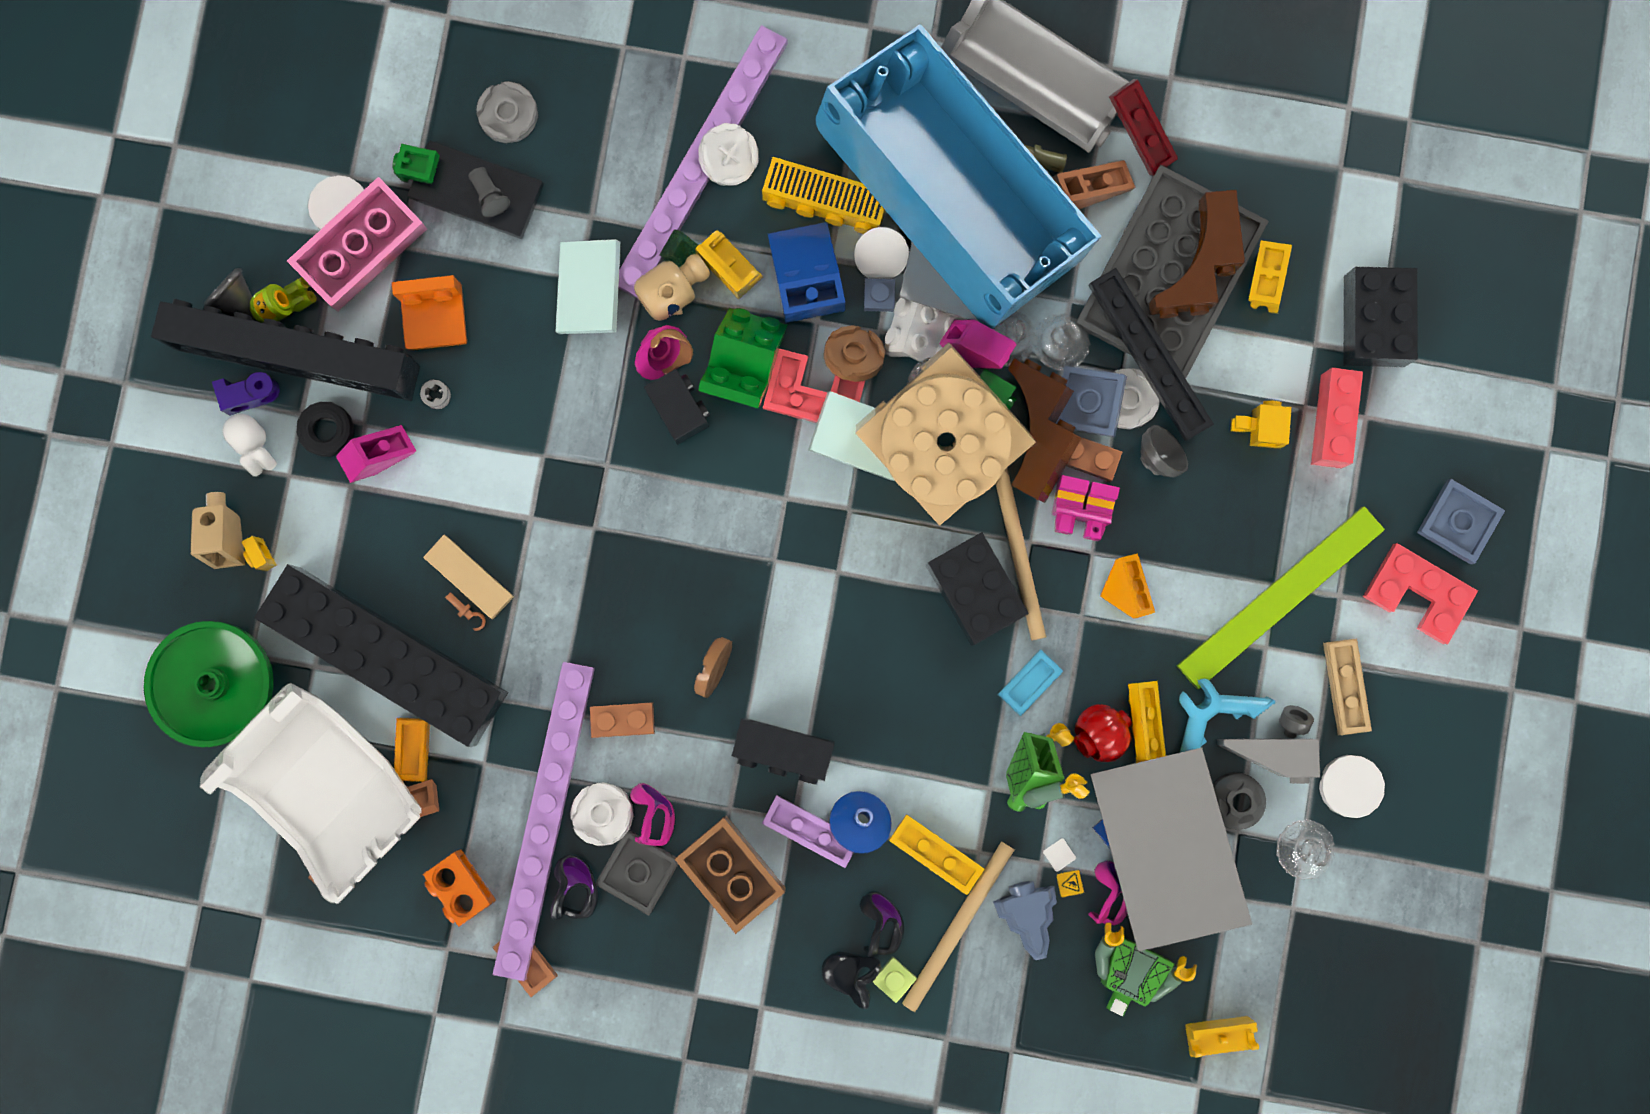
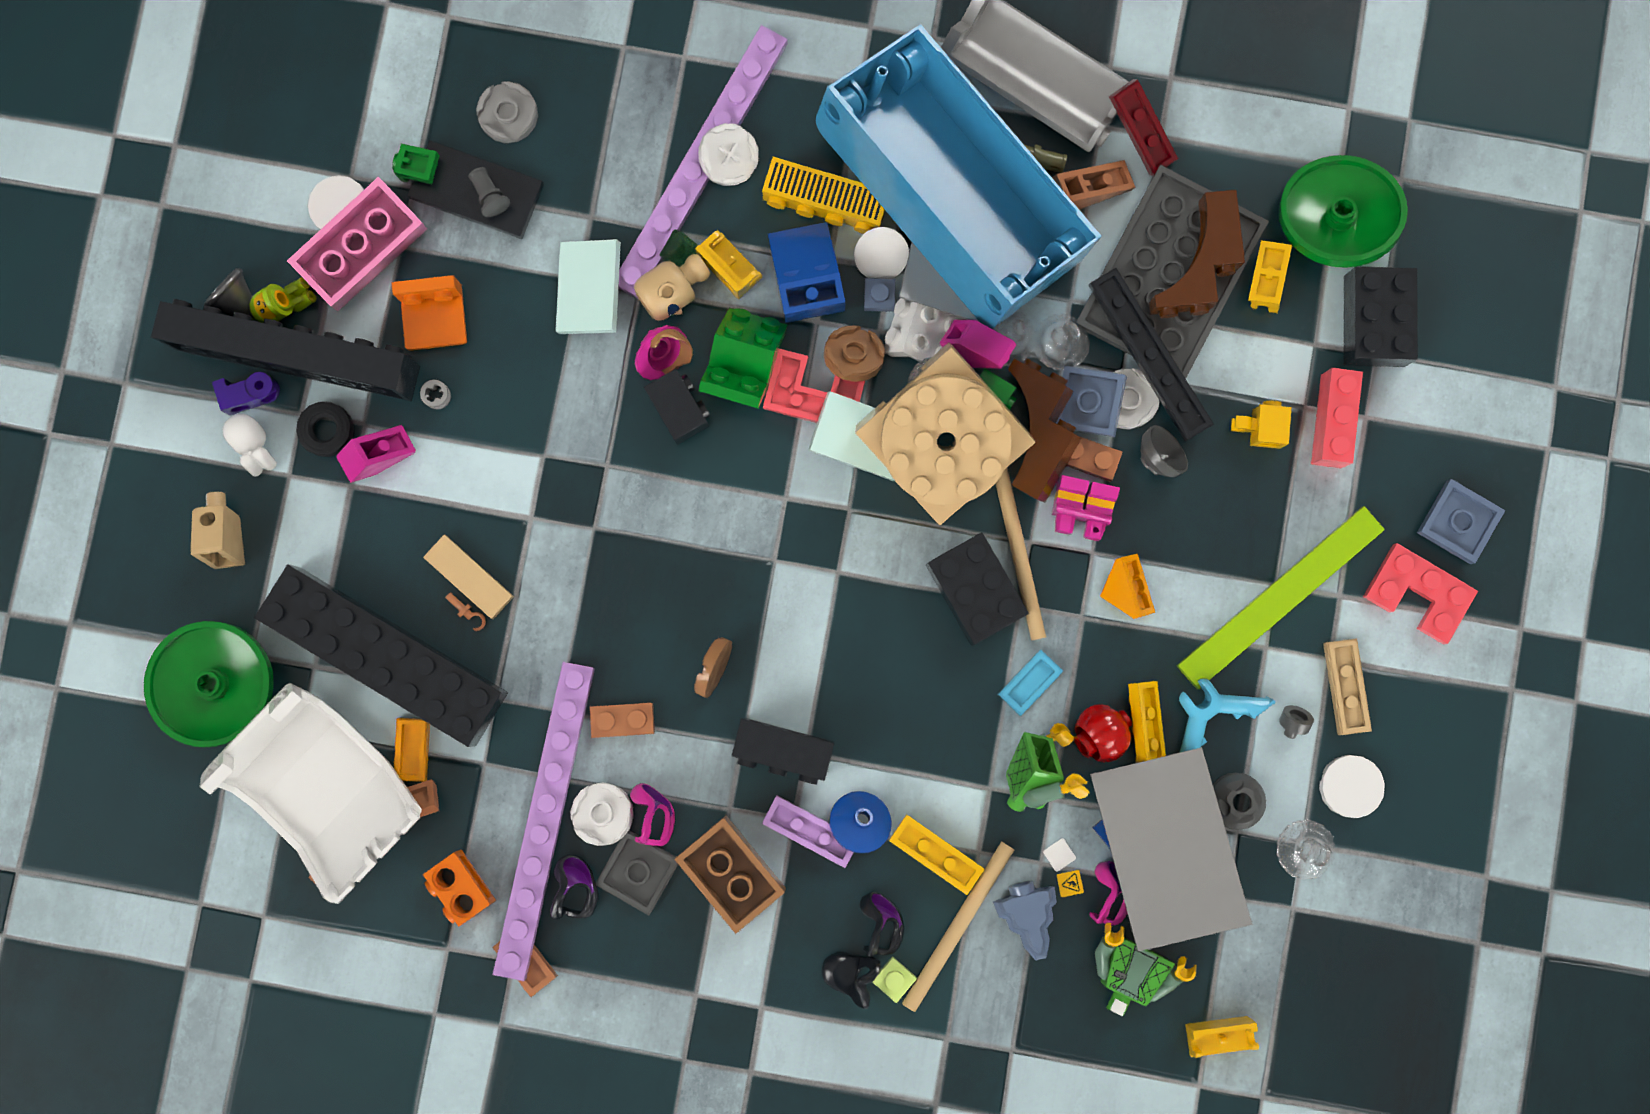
yellow plate [241,536,277,571] -> none
light grey slope [1217,739,1320,784] -> none
none -> green dish [1279,155,1408,268]

